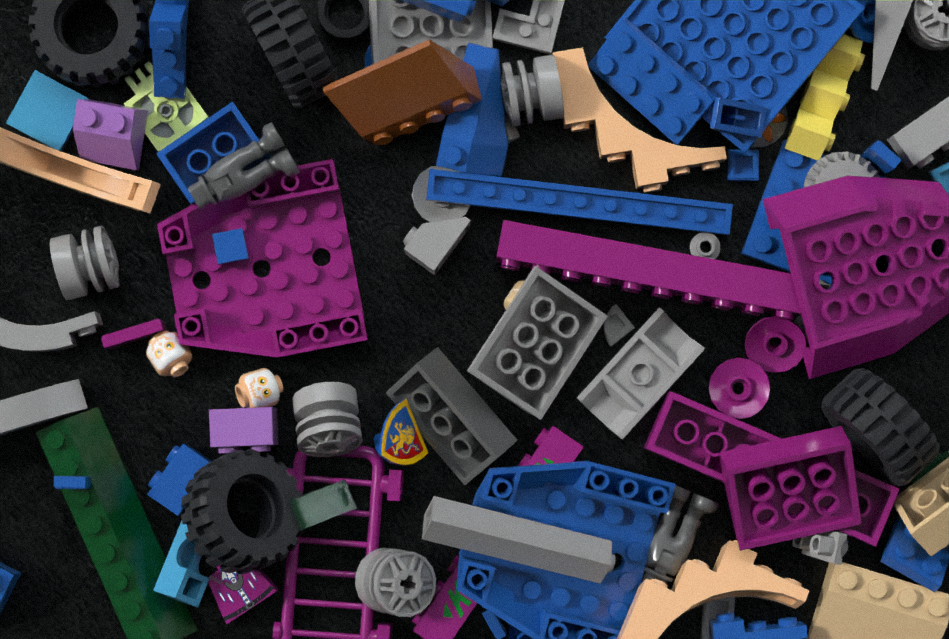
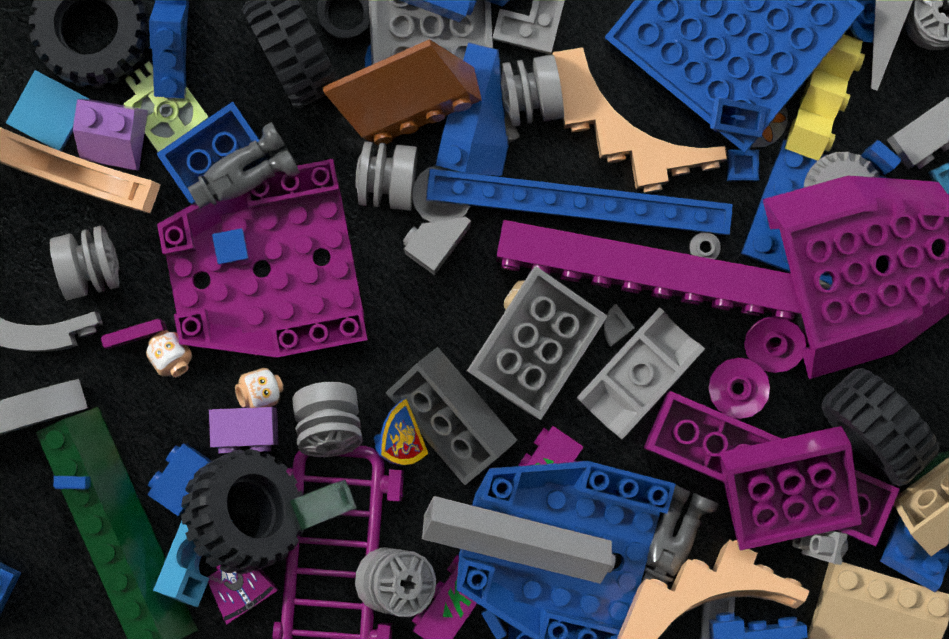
blue plate [588,18,715,145] -> none
none -> light grey wheel [356,141,417,210]

